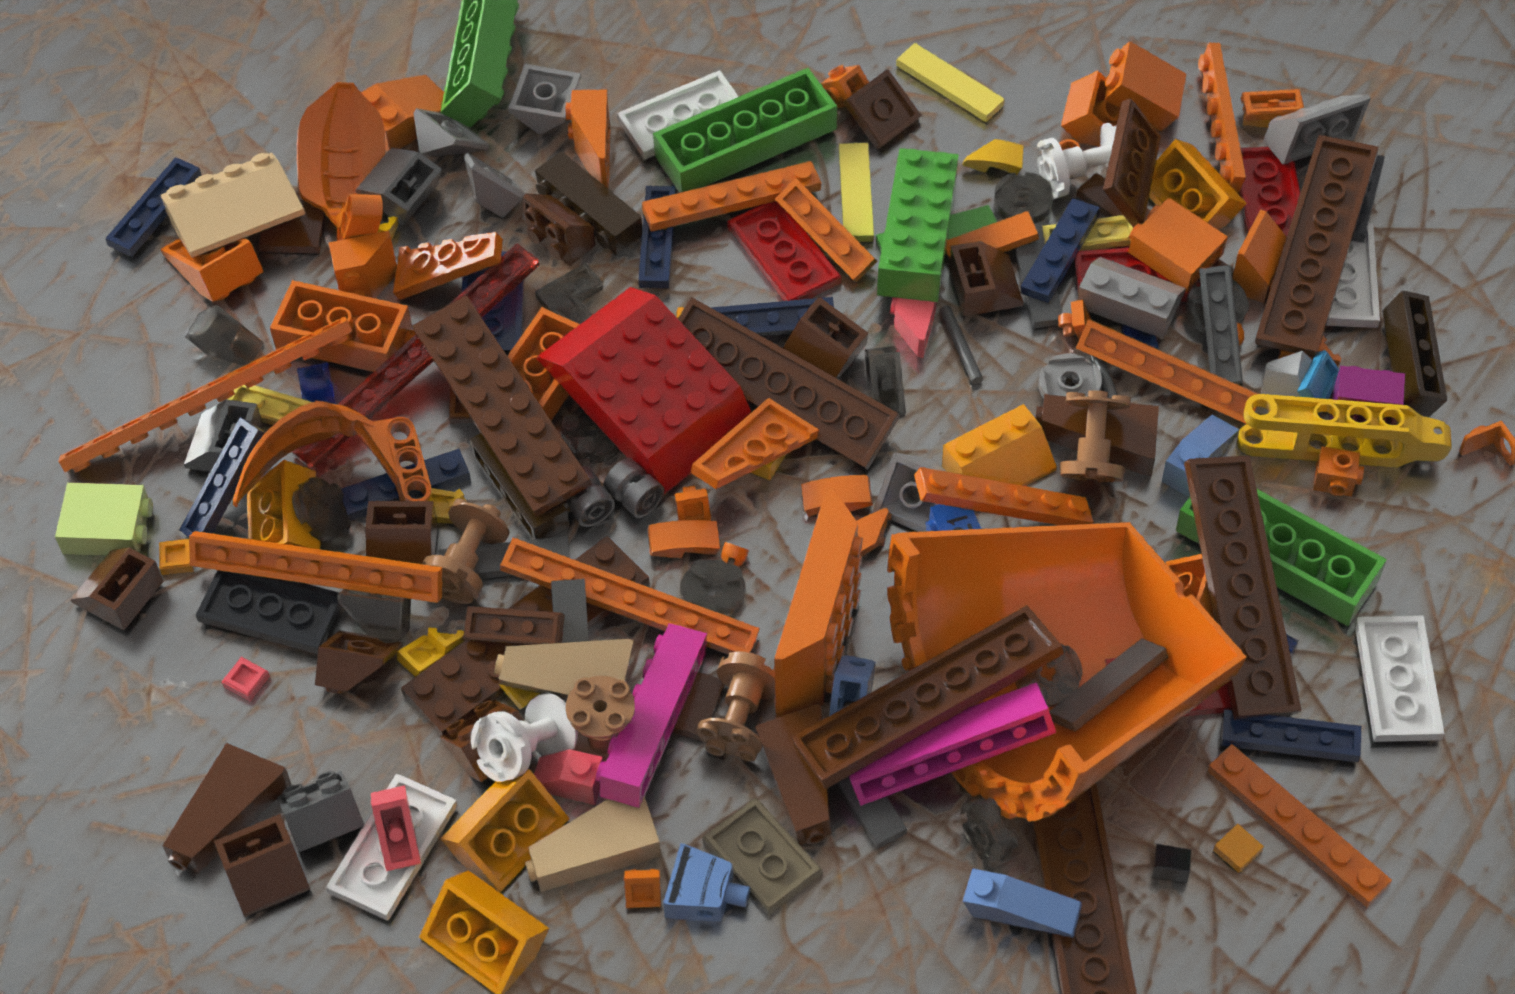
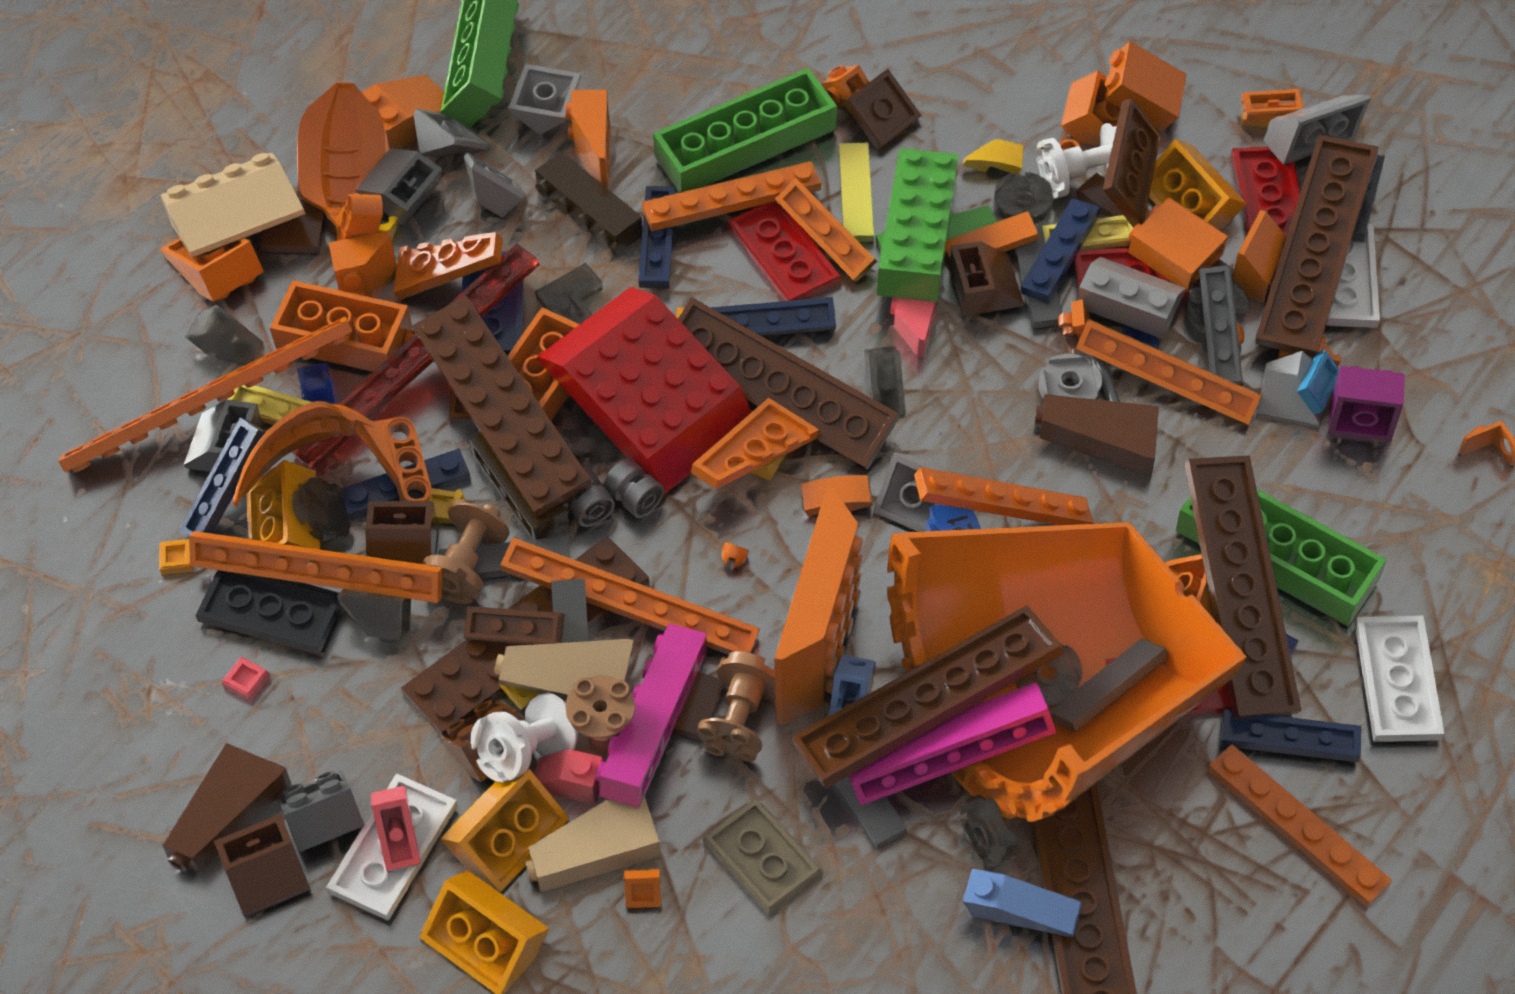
yellowish green brick [55,483,153,556] -> none
reddish brown slope [70,547,164,630] -> none
dark blue plate [105,157,202,257] -> none
reddish brown slope [315,630,403,694] -> none
yellow slope [397,627,465,677] -> none
reddish brown slope [523,193,595,266] -> none
white plate [617,70,739,160] -> none
orange slope [648,520,720,559] -> none
medium blue torso [663,843,750,922] -> none
orange tile [674,485,711,521] -> none
clear smoke plate [680,559,746,616] -> none
reddish brown slope [755,703,832,845] -> none
reddish brown slope [783,297,869,380] -> none
orange slope [857,508,892,557] -> none
light yellow tile [896,43,1005,122] -> none
dark grey bar [939,306,983,384] -> none
light orange slope [942,404,1057,512] -> none
medium nougat piece [1060,390,1131,482] -> none
black slope [1152,844,1191,883] -> none
medium blue slope [1162,414,1239,497] -> none
orange plate [1198,42,1246,193] -> none
light orange tile [1213,824,1264,873] -> none
yellow piece [1237,394,1452,468] -> none
orange brick [1313,446,1364,497] -> none
dark brown brick [1382,290,1447,418] -> none

